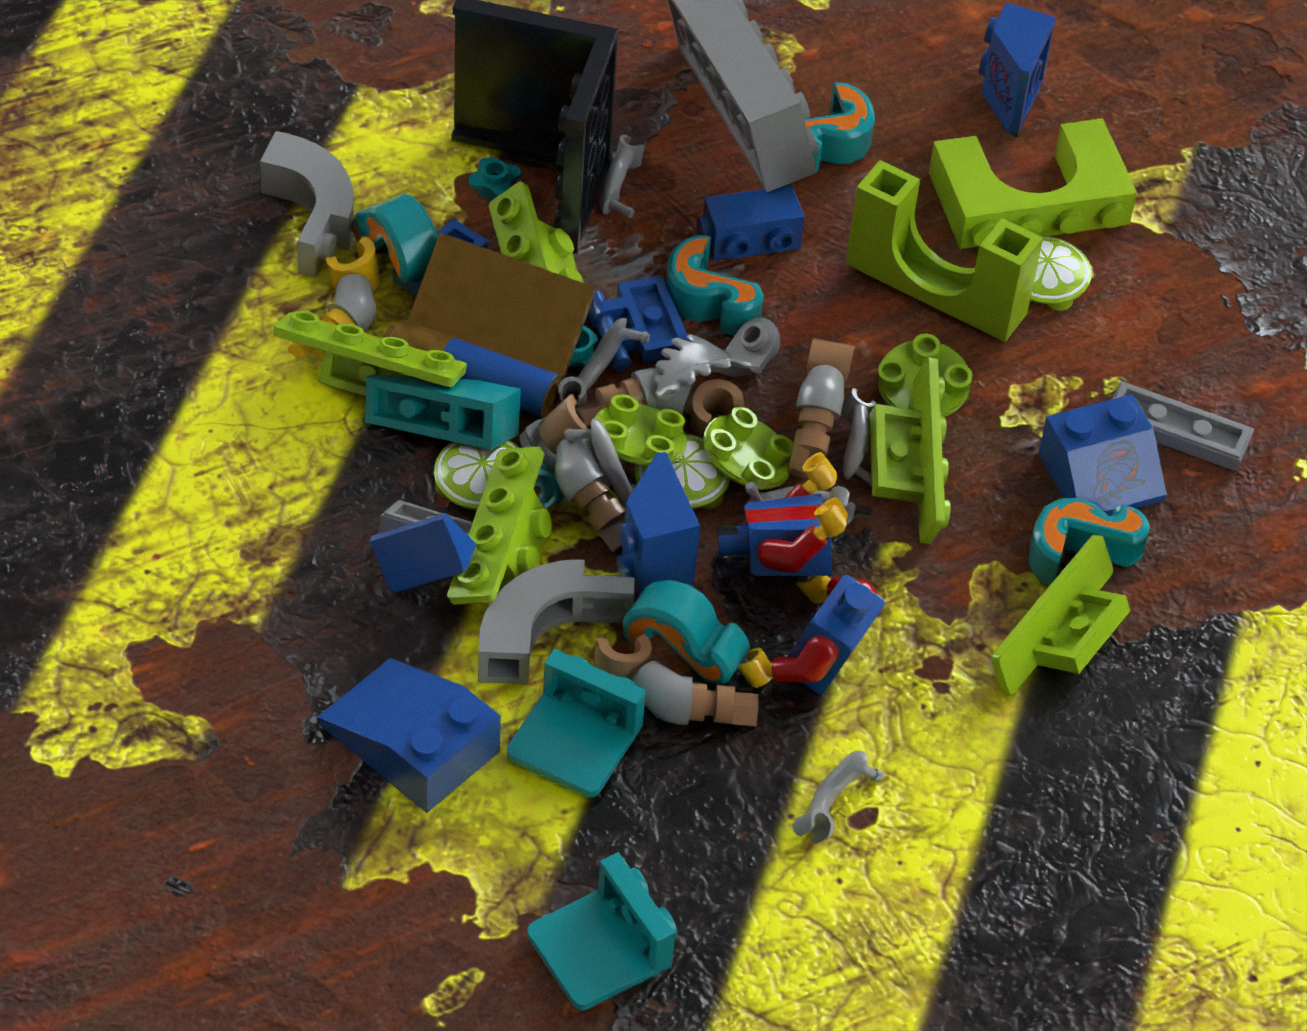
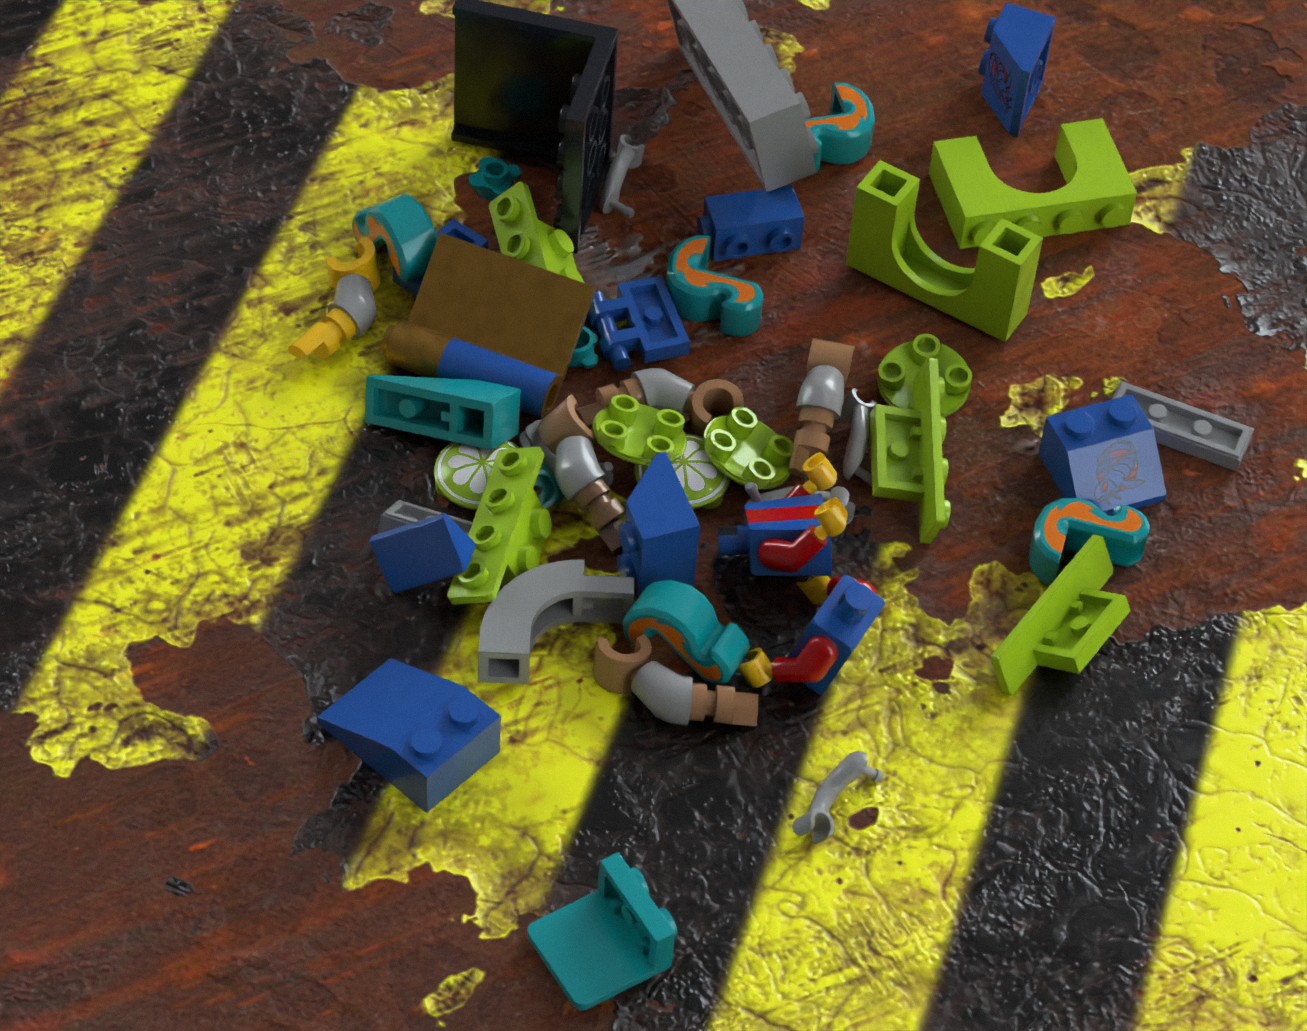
light grey arch [260,131,354,278] -> none
lime bracket [273,311,467,396] -> none
teal bracket [507,649,646,797] -> none
light grey piece [558,318,650,408] -> none
light grey piece [565,419,636,517] -> none
light grey plant [653,318,780,401] -> none
dish [1030,236,1092,311] -> none

